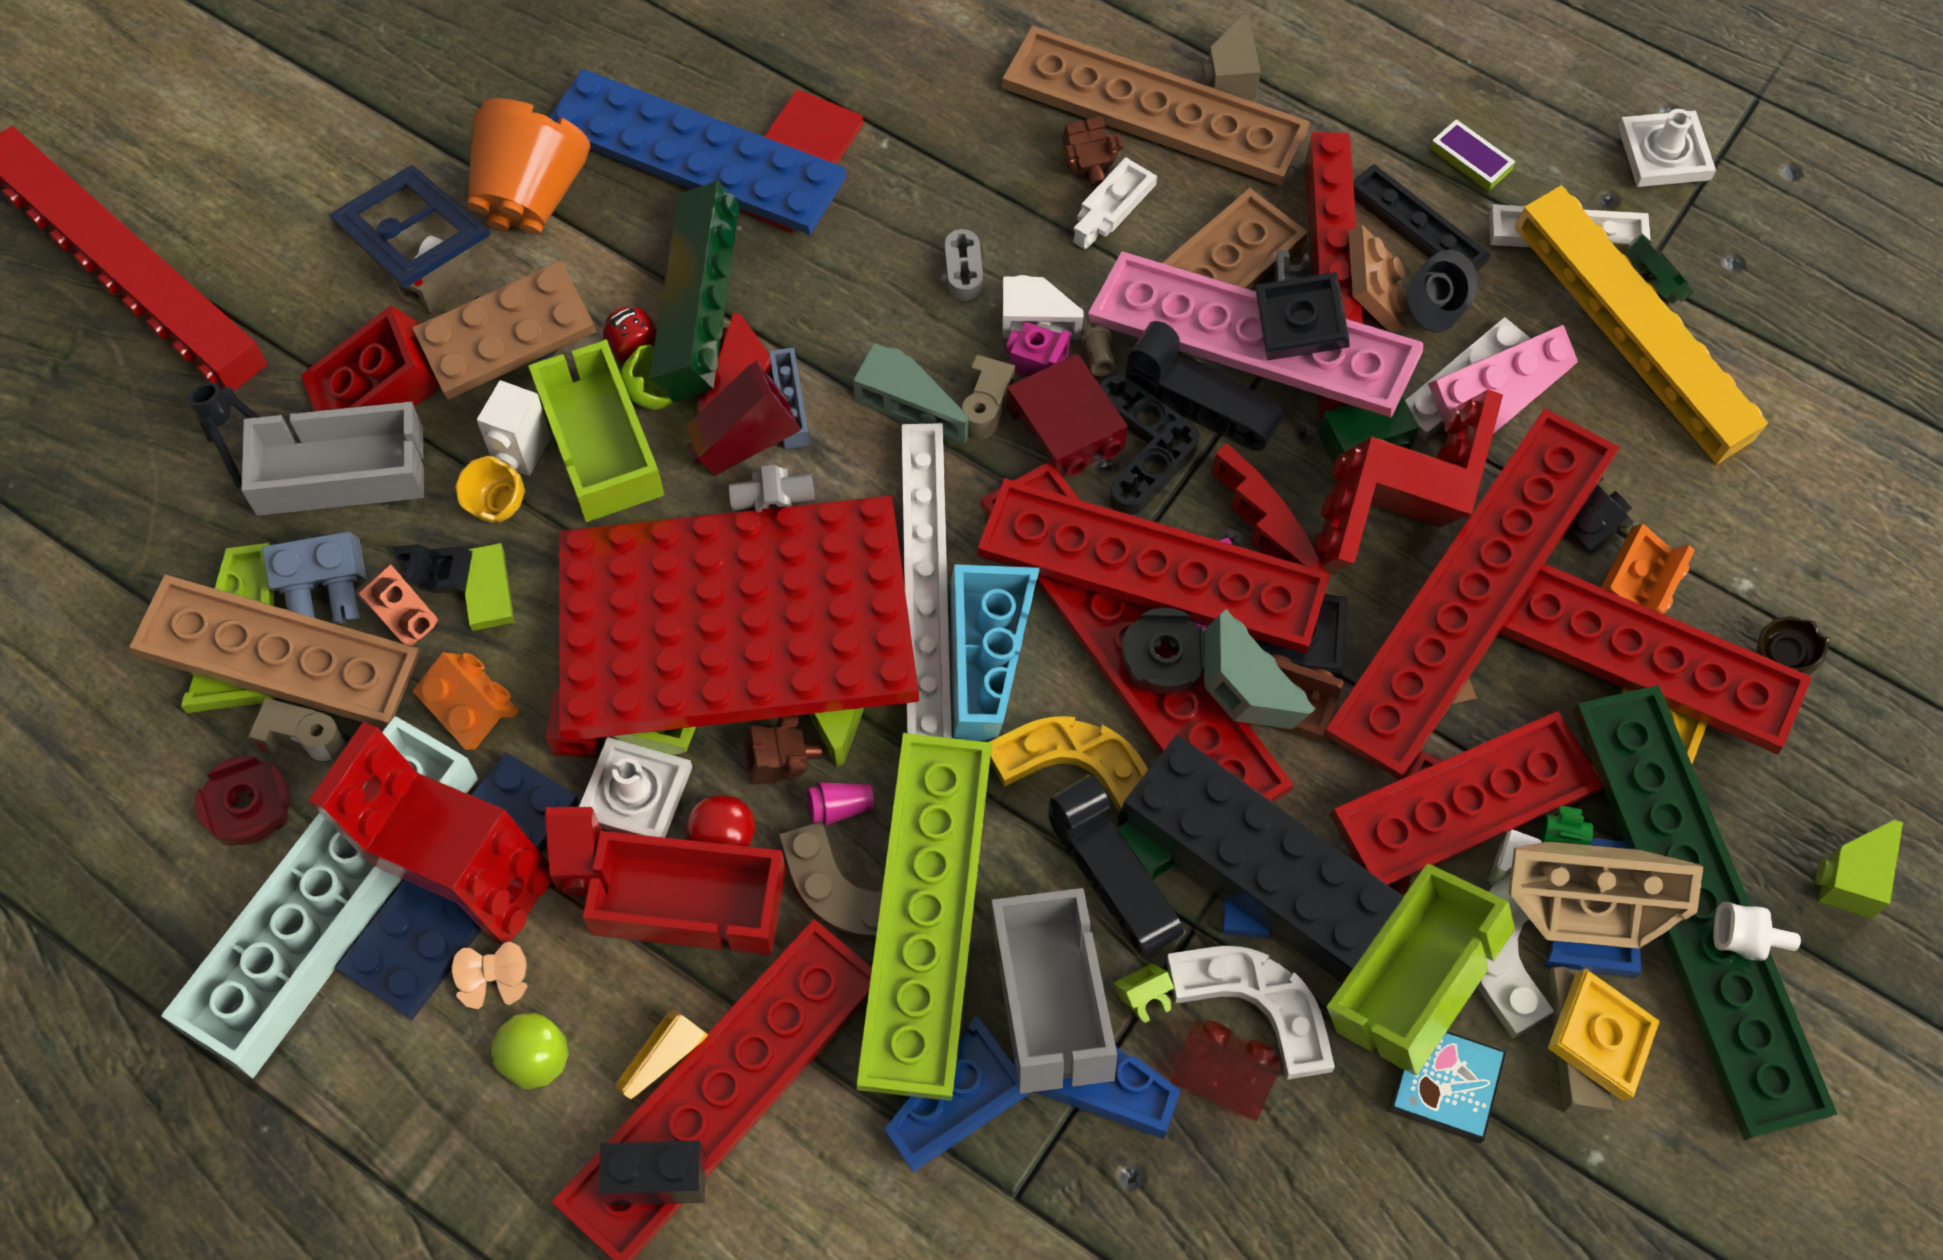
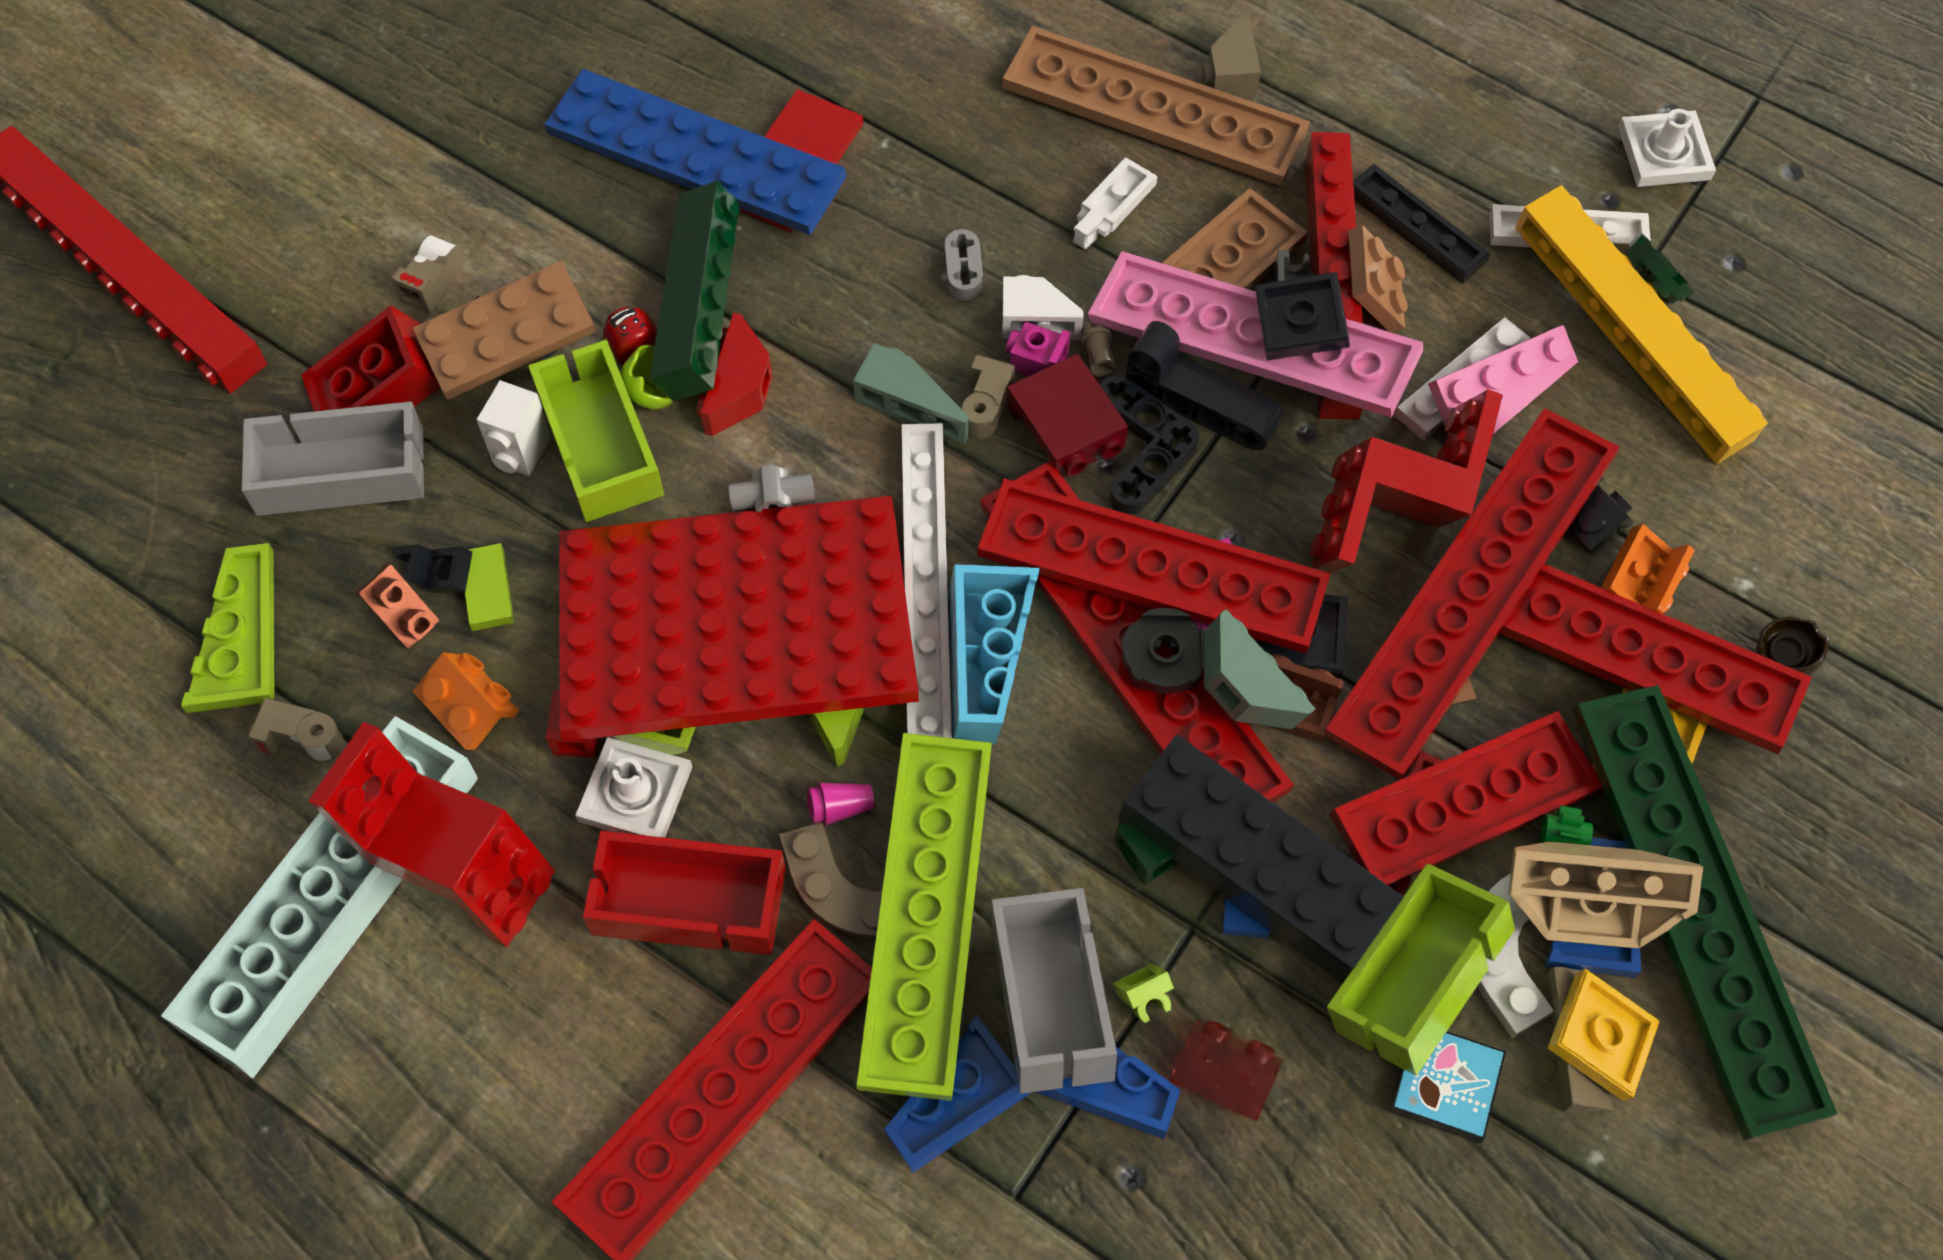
medium nougat plate [129,574,419,729] -> none
black plant [188,382,260,487] -> none
dark red plate [195,755,290,846] -> none
sand blue brick [262,531,367,624] -> none
dark blue door [329,165,490,288] -> none
dark blue plate [335,752,579,1021] -> none
light nougat piece [452,941,528,1010] -> none
yellow hair [455,456,526,523] -> none
orange cone [466,98,591,235] -> none
lime hair [490,1013,569,1090] -> none
red slope [545,807,602,896] -> none
black brick [598,1140,706,1206] -> none
yellow slope [615,1010,708,1099] -> none
red hair [684,794,756,847] -> none
dark red slope [686,361,801,476] -> none
copper piece [744,716,822,785] -> none
sand blue piece [769,348,810,449] -> none
yellow plate [989,716,1148,813] -> none
black beam [1048,774,1184,958] -> none
copper piece [1062,116,1124,187] -> none
white plate [1166,946,1335,1080] -> none
red slope [1211,443,1326,572] -> none
dark green brick [1318,396,1419,464] -> none
black piece [1406,250,1479,333] -> none
tile [1430,119,1515,192] -> none
white slope [1488,829,1543,886] -> none
white piece [1713,902,1801,961] -> none
lime slope [1815,820,1903,919] -> none

